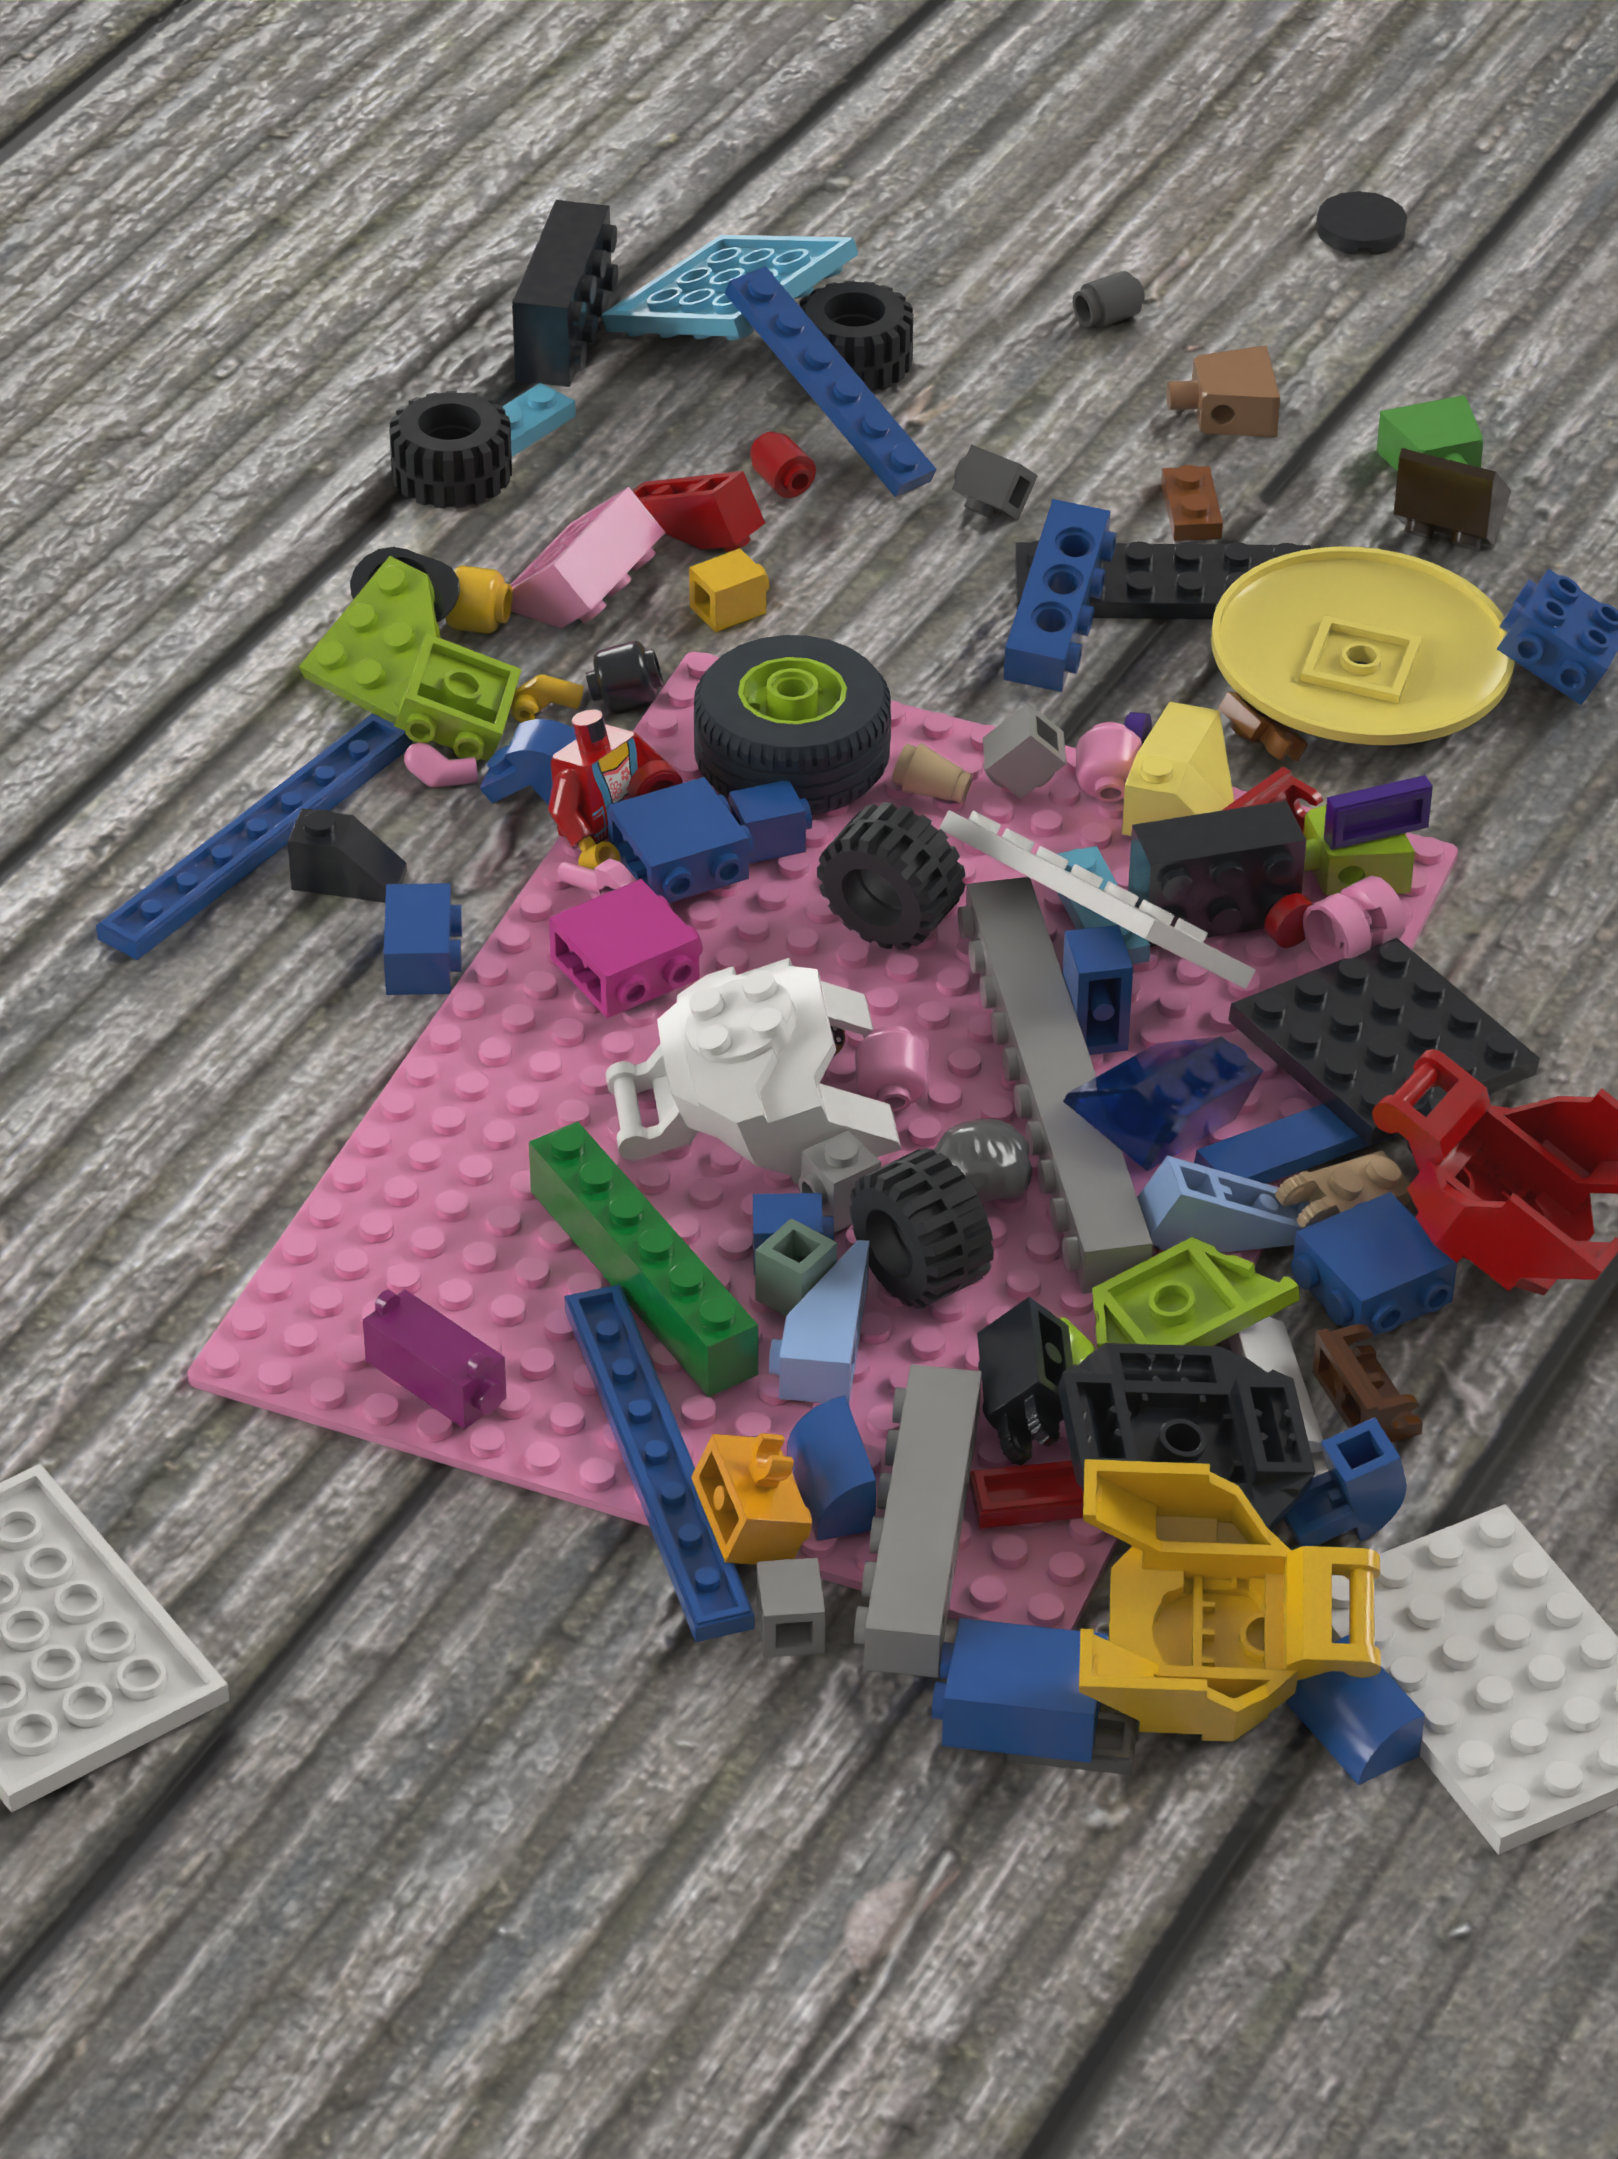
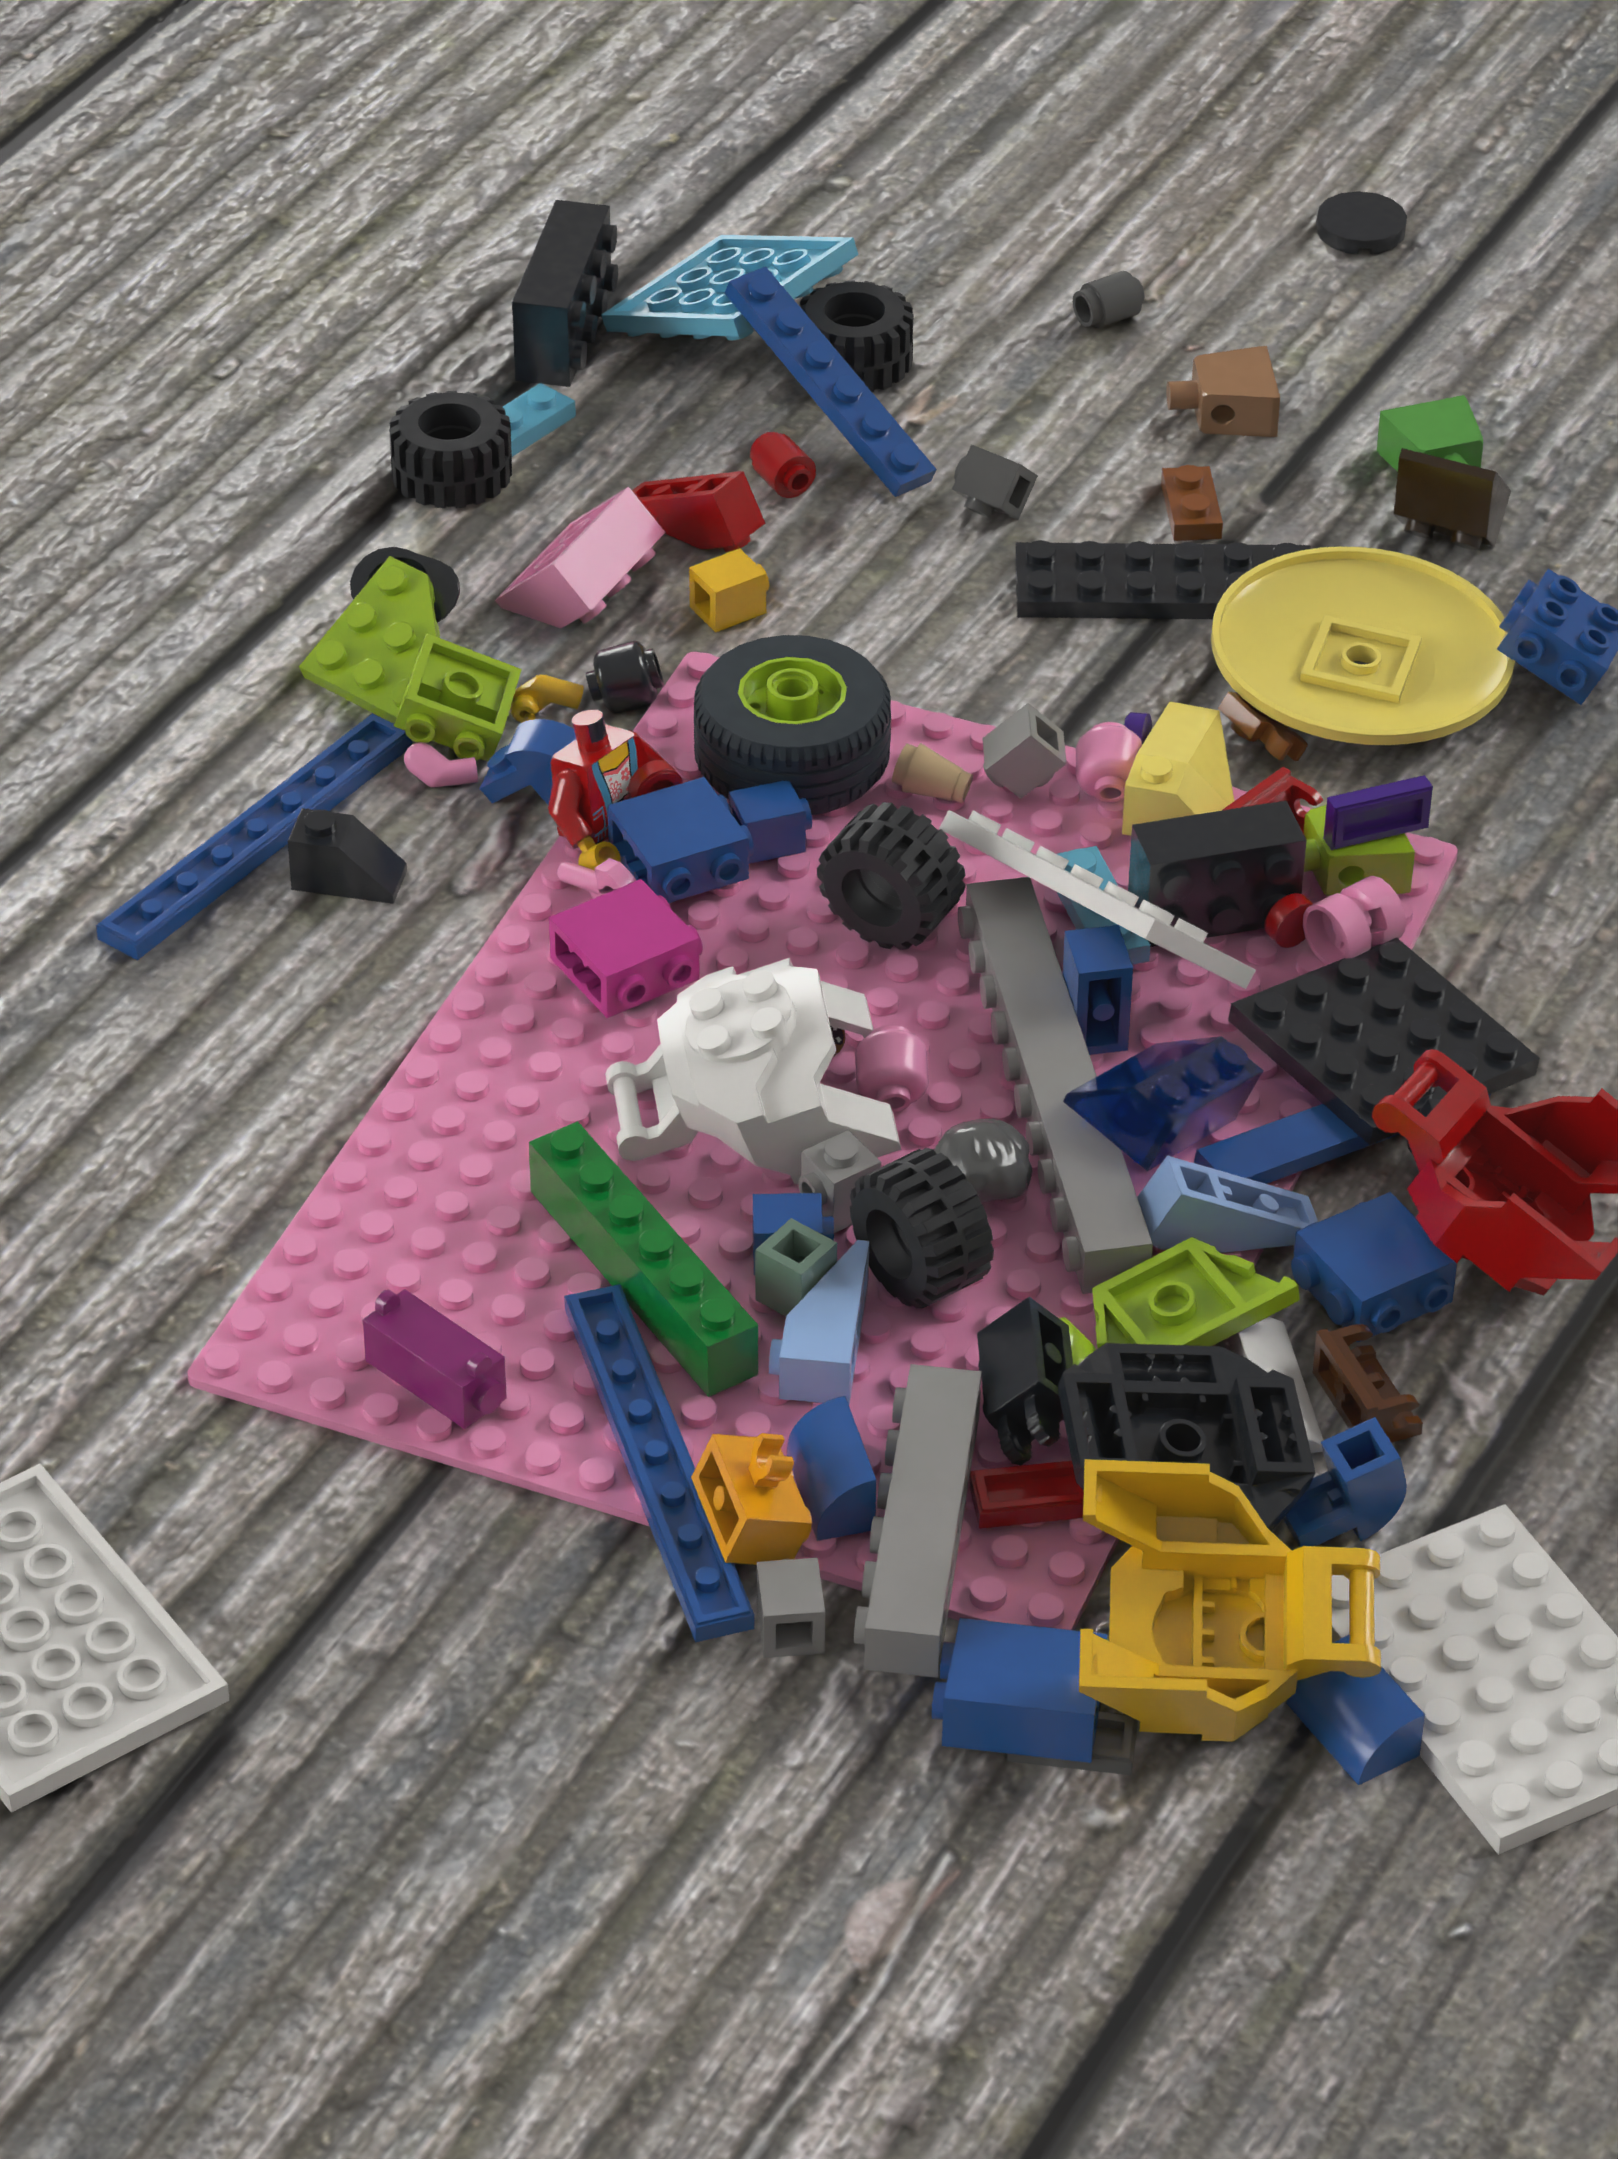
blue brick [383,883,462,995] -> none
yellow head [445,565,513,634] -> none
blue brick [1003,499,1117,692] -> none
tan hinge [1274,1151,1412,1229] -> none

